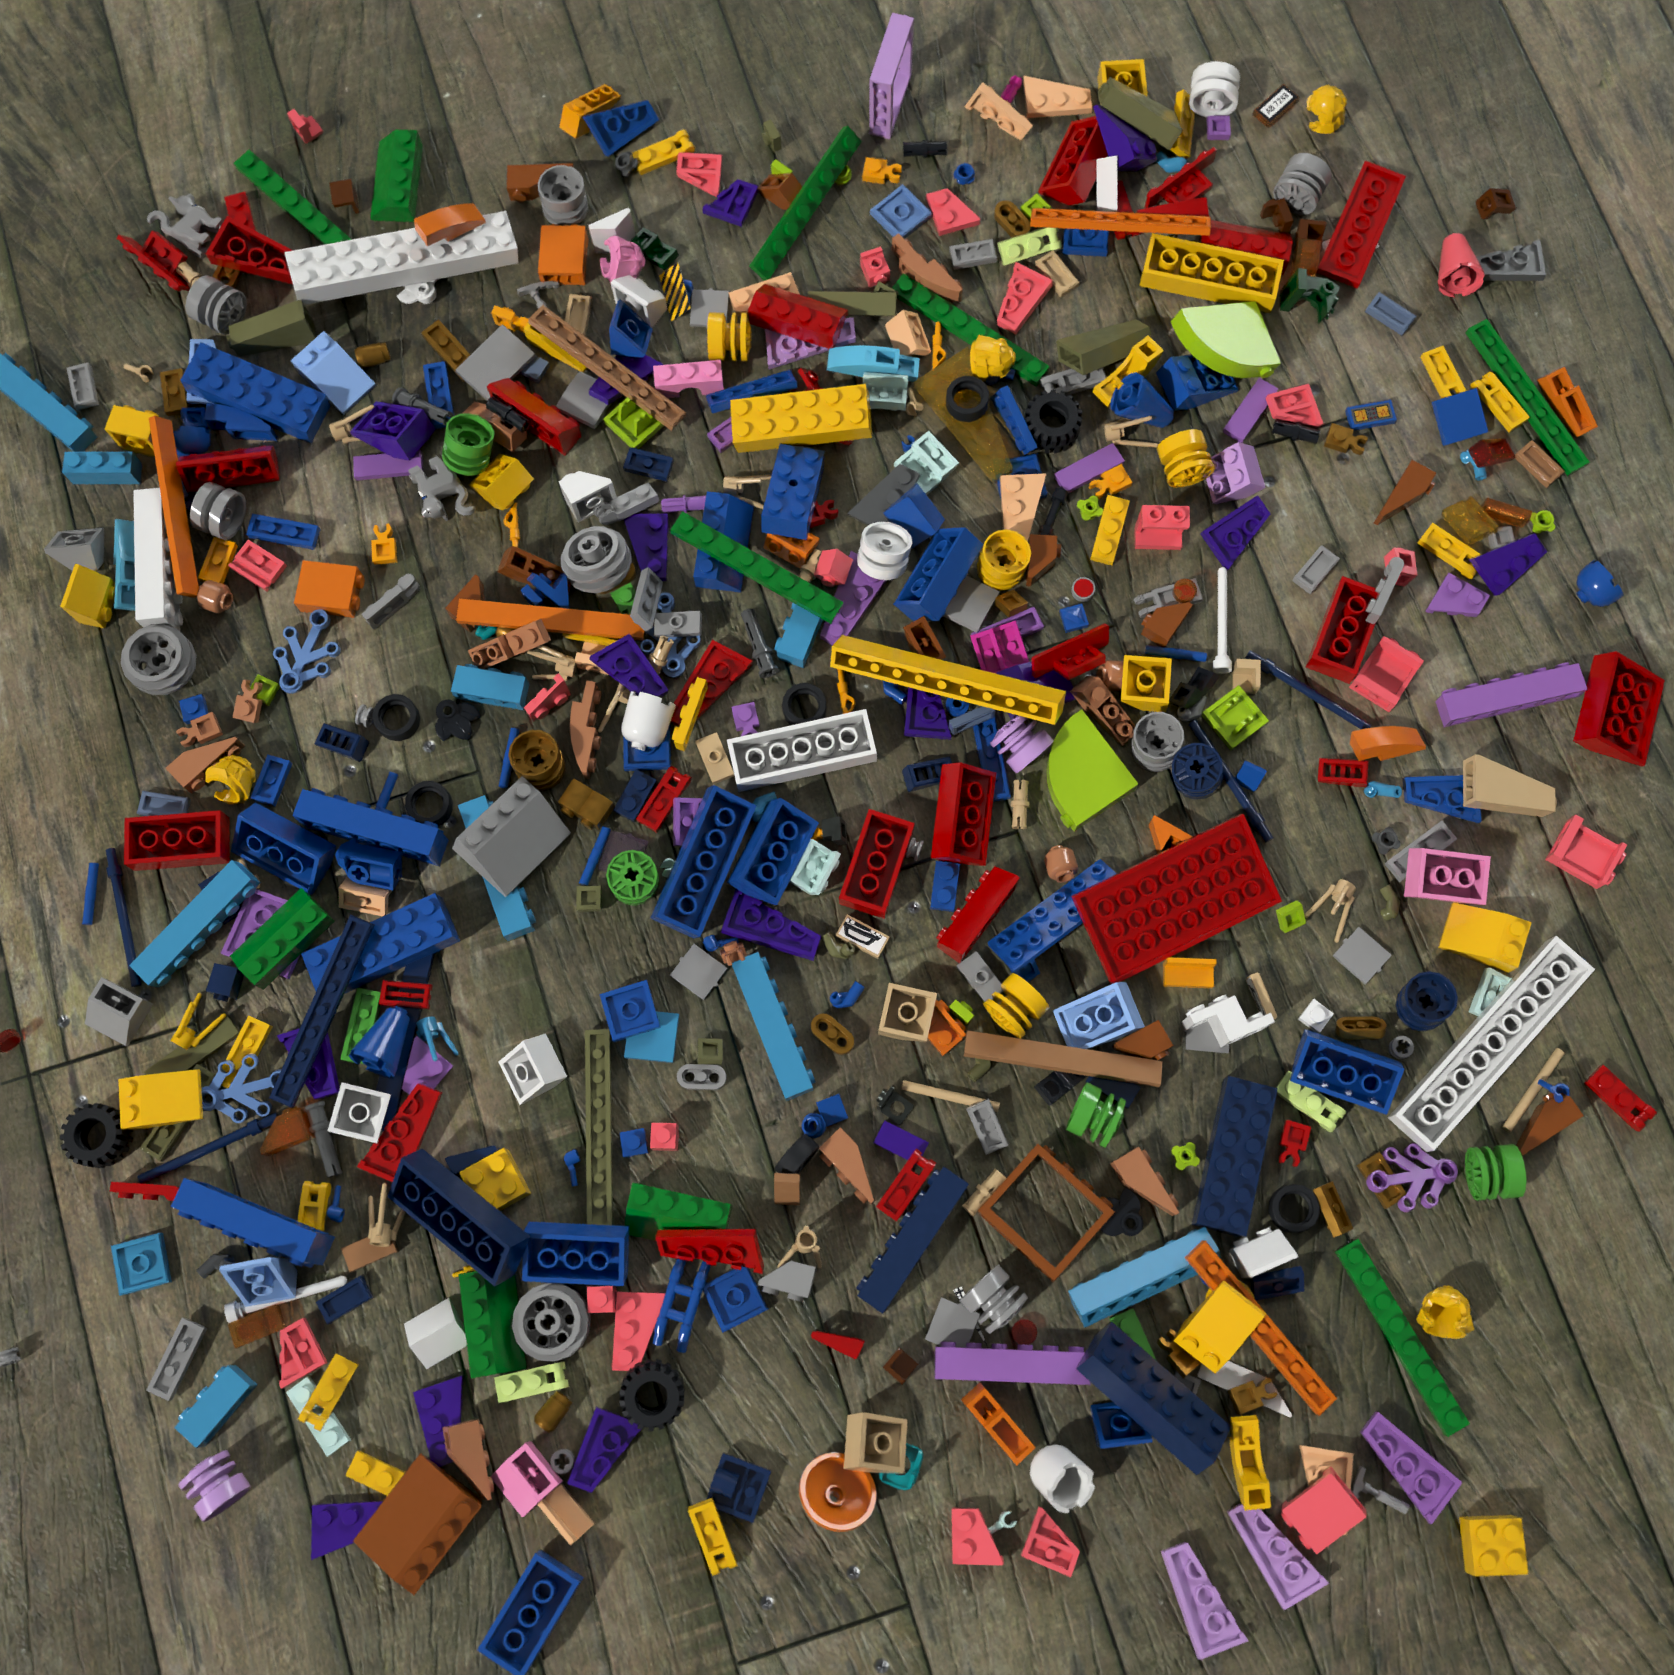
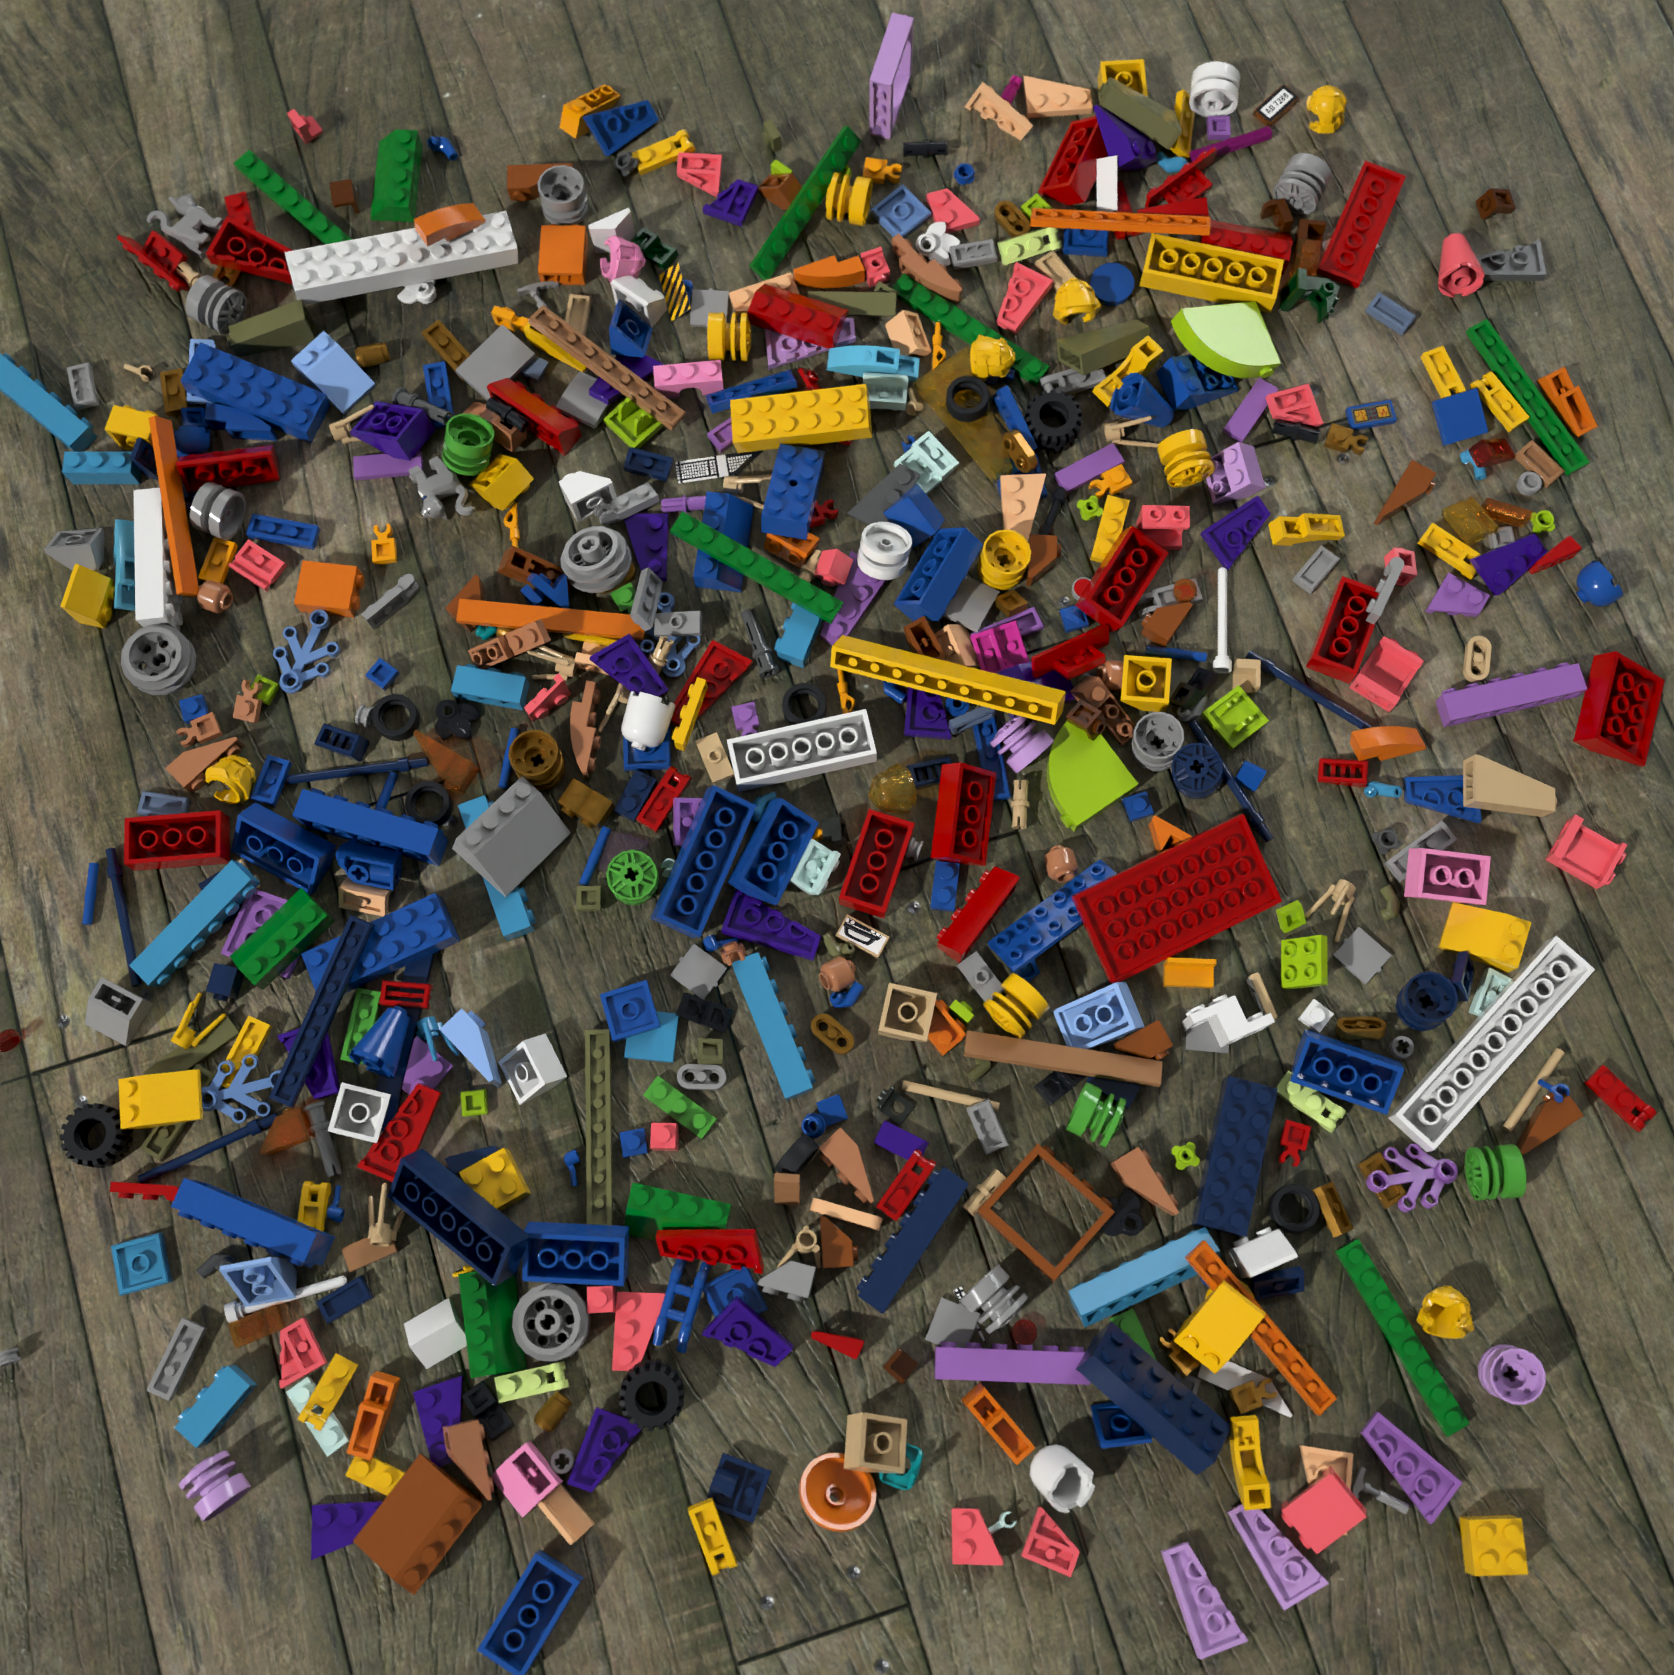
none -> dark blue slope [130,438,158,480]
none -> dark blue bar [287,757,429,784]
none -> orange slope [347,1371,401,1461]
none -> blue plate [365,658,400,691]
none -> clear orange slope [413,730,479,793]
none -> blue arm [427,136,458,161]
none -> light blue slope [440,1008,502,1088]
none -> lime tile [461,1089,488,1117]
none -> black slope [462,1380,515,1441]
none -> bright green plate [643,1076,717,1140]
none -> sticker [675,450,762,484]
none -> black slope [675,993,733,1033]
none -> dark purple wing [702,1296,793,1367]
none -> orange slope [793,255,865,289]
none -> light nougat beam [810,1198,883,1231]
none -> nougat head [819,956,856,992]
none -> dark orange slope [820,1216,858,1269]
none -> yellow wheel [825,172,872,227]
none -> clear yellow helmet [868,763,917,813]
none -> white plate [916,222,960,267]
none -> light nougat panel [934,624,980,668]
none -> pearl gold plate [1002,429,1037,473]
none -> yellow helmet [1053,278,1101,325]
none -> reddish brown bracket [1066,699,1107,741]
none -> red brick [1075,525,1169,632]
none -> blue tile [1090,263,1134,306]
none -> blue plate [1122,791,1154,822]
none -> magenta axle [1190,126,1272,162]
none -> yellow slope [1268,513,1345,546]
none -> lime plate [1281,935,1328,990]
none -> dark blue plate [1449,951,1475,1002]
none -> tan plate [1463,636,1492,683]
none -> lavender wheel [1478,1344,1546,1405]
none -> light grey tile [1516,471,1542,496]
none -> red slope [1529,536,1582,575]

